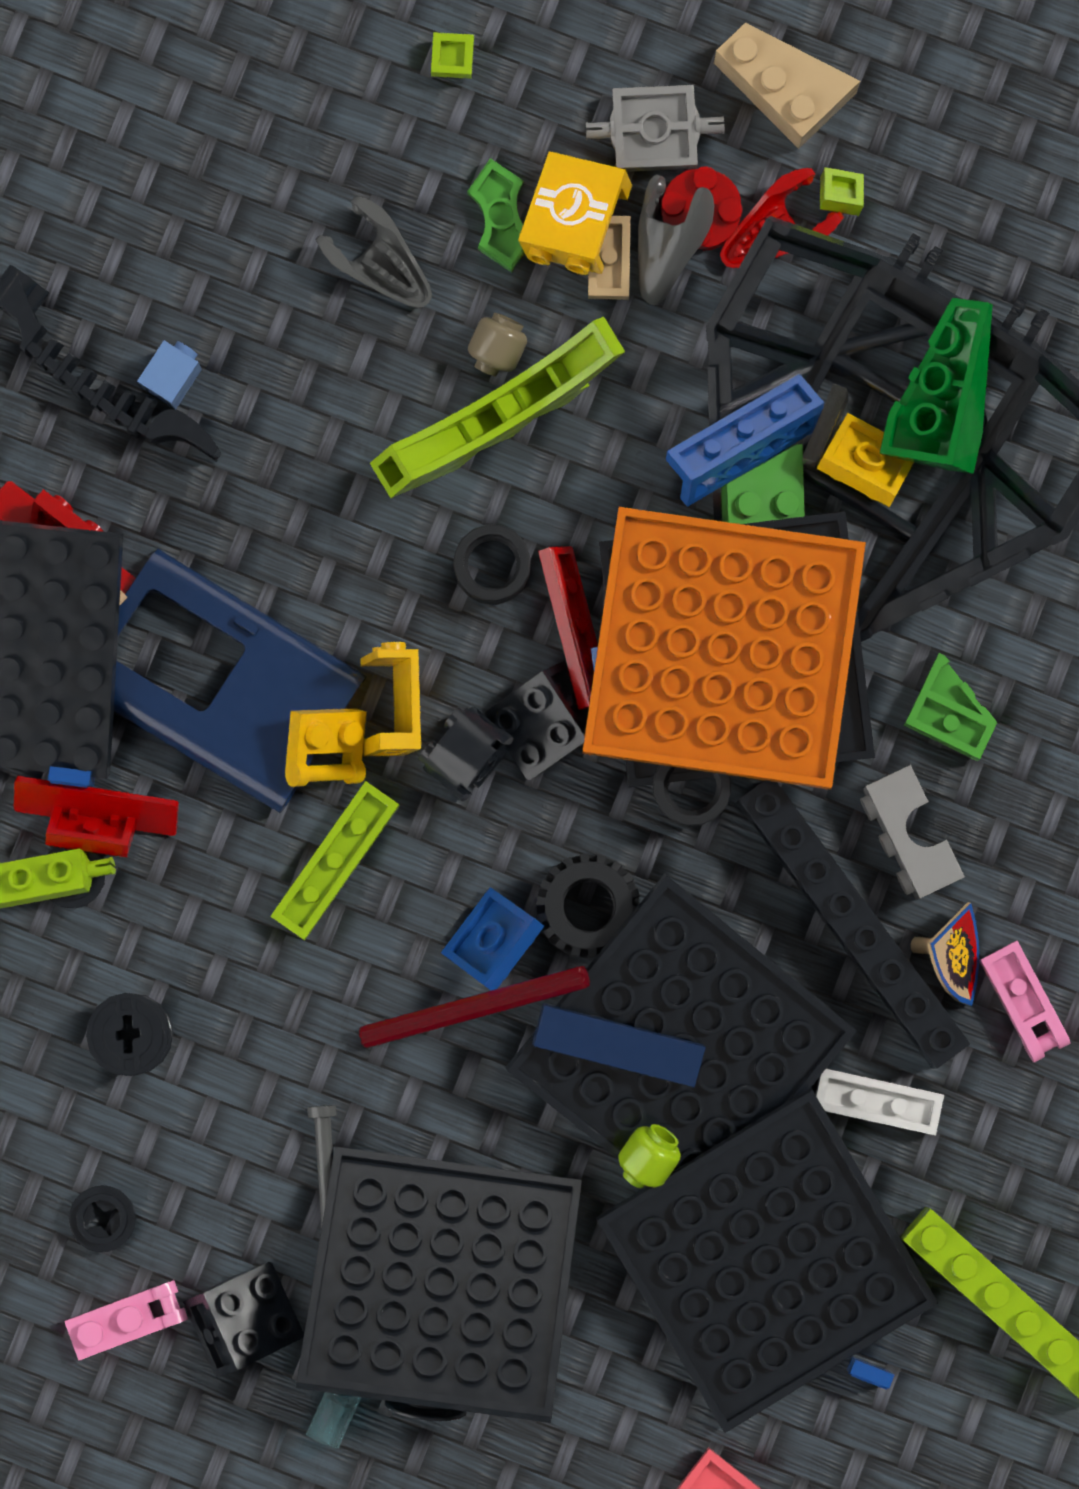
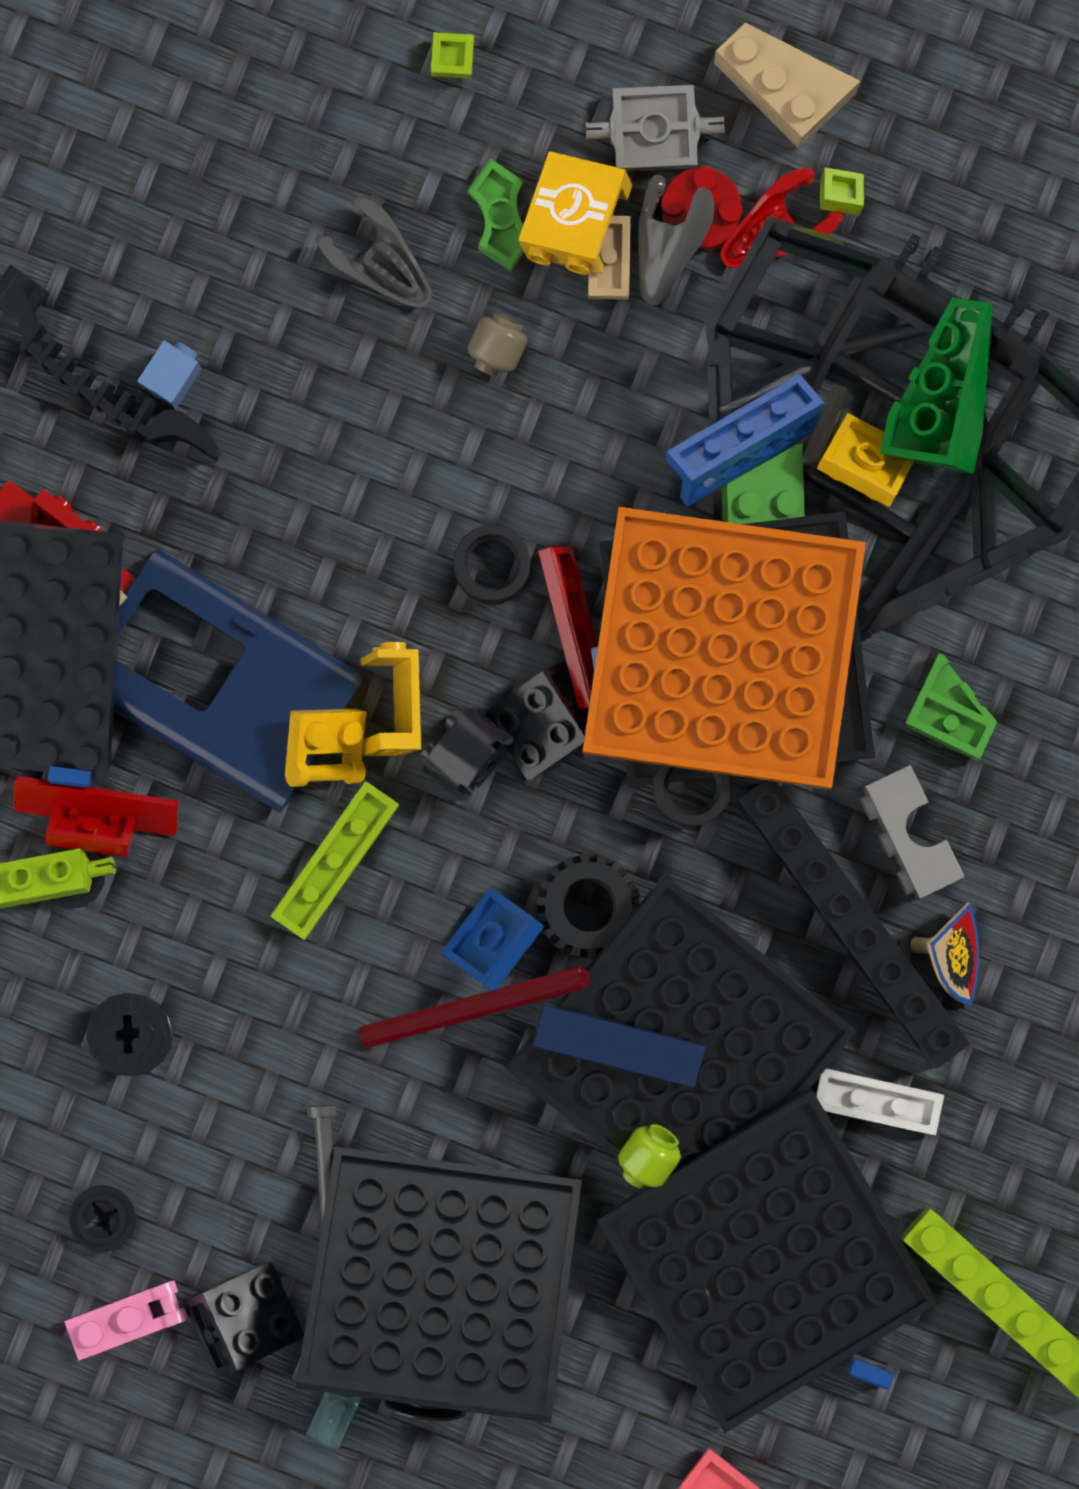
lime arch [370,316,625,498] -> none
bright pink plate [979,941,1071,1063] -> none

